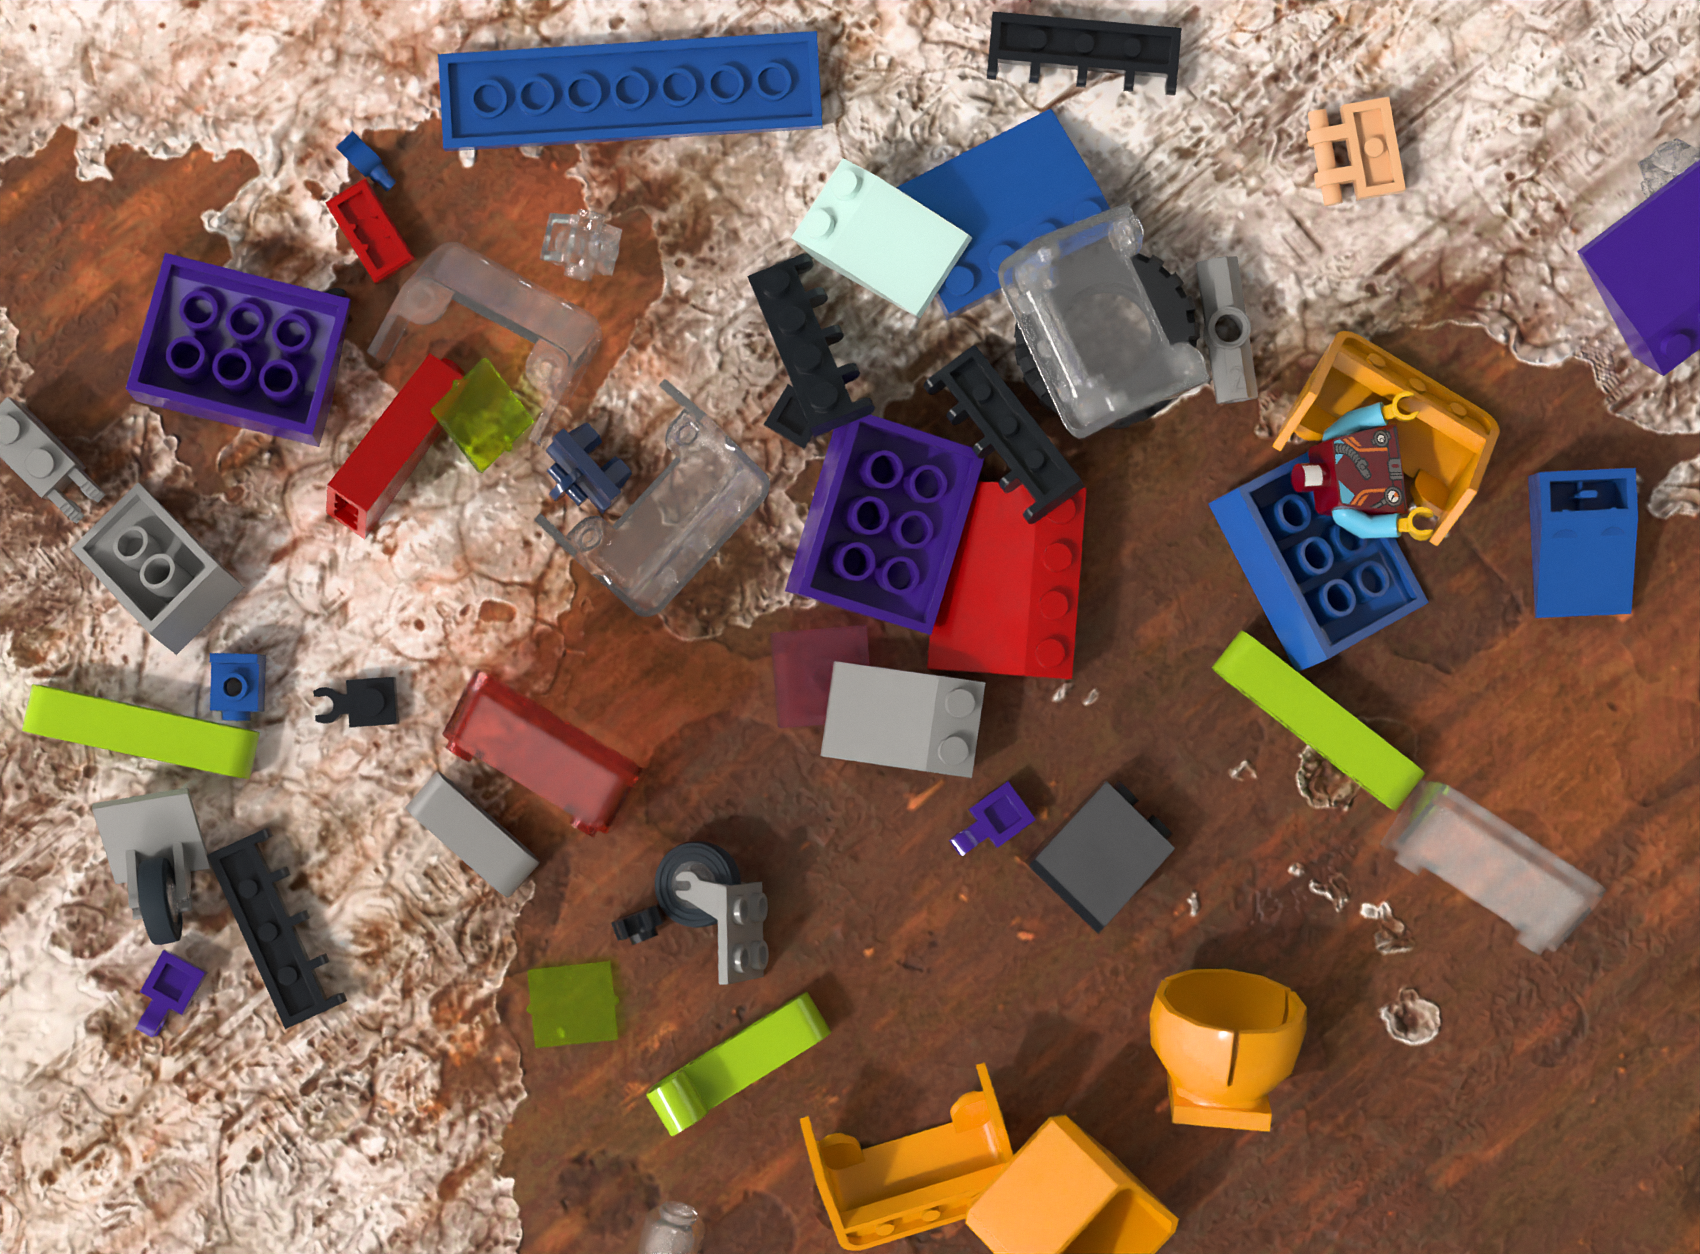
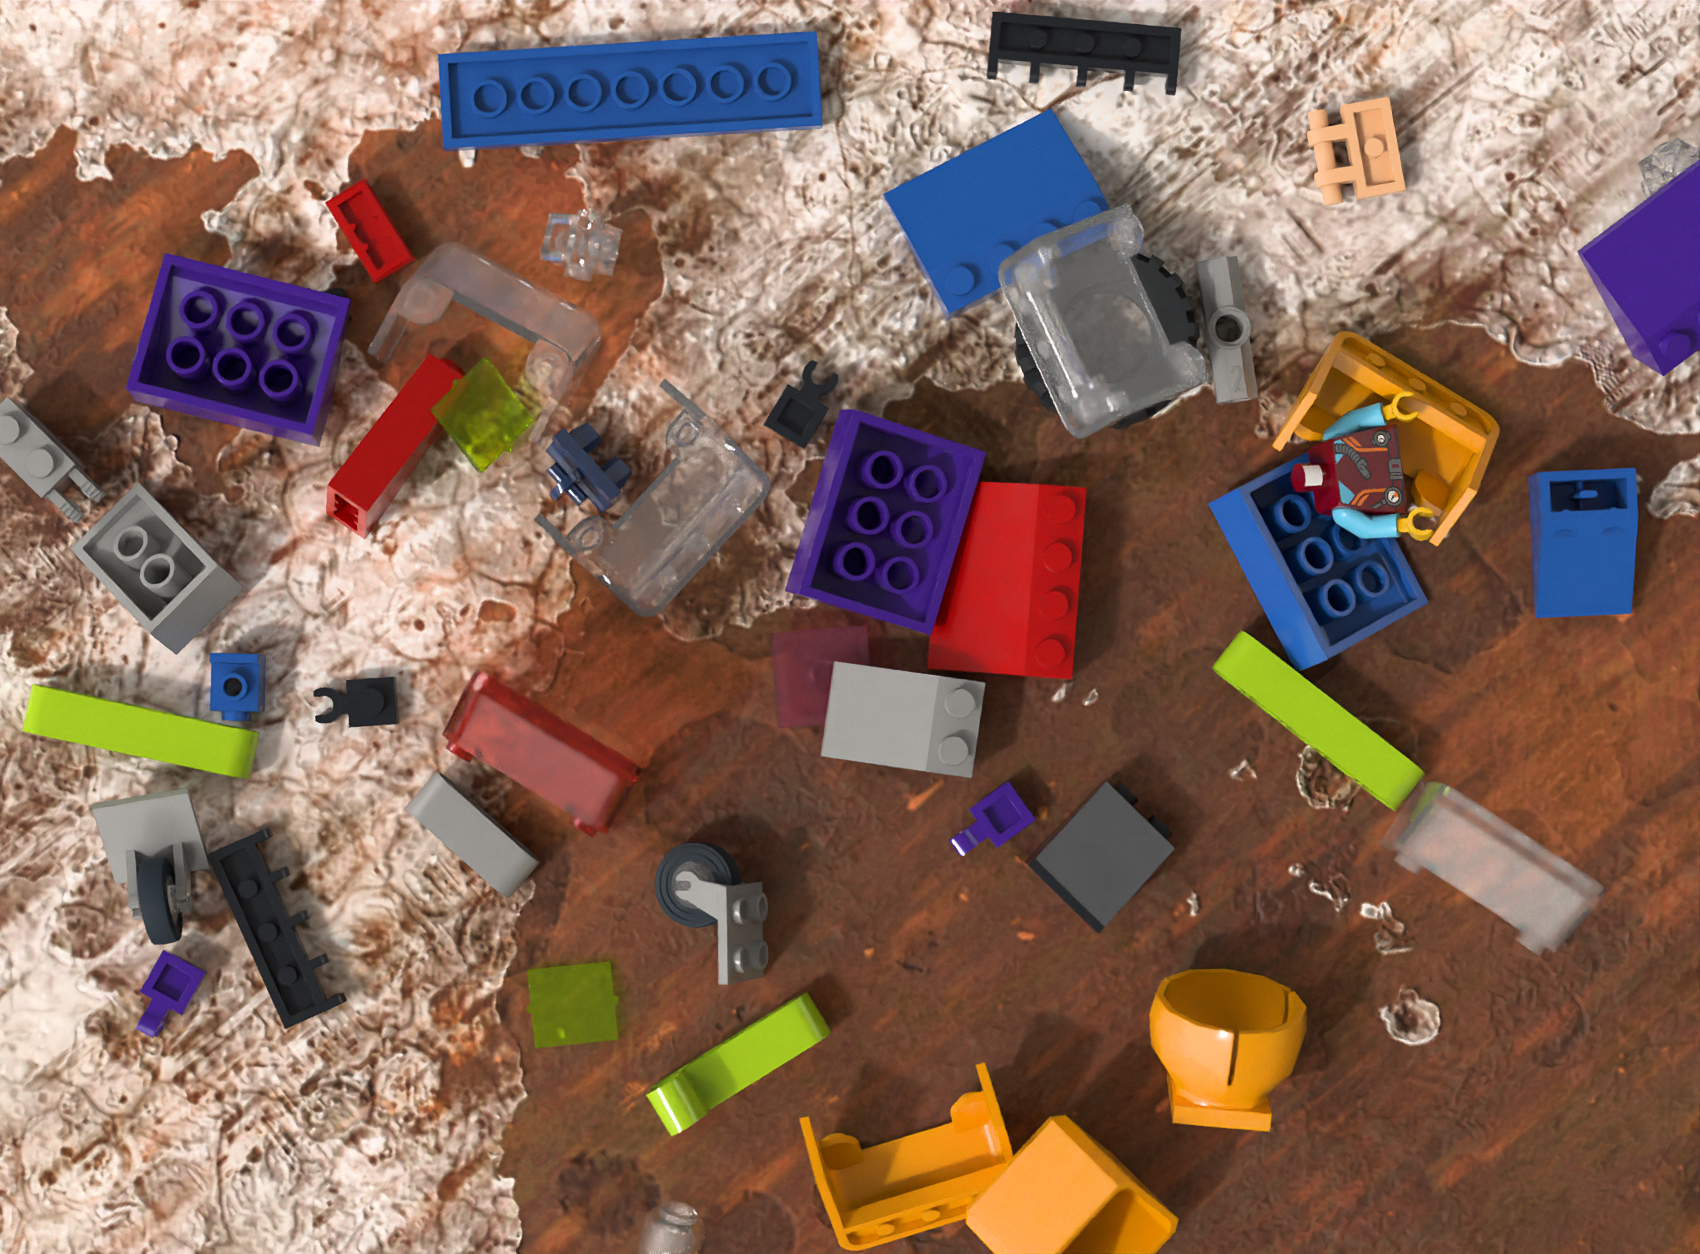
blue piece [336,131,396,191] -> none
black plate [611,903,665,945] -> none
black hinge [747,254,875,437] -> none
light aqua slope [791,158,972,318] -> none
black hinge [923,344,1085,524] -> none

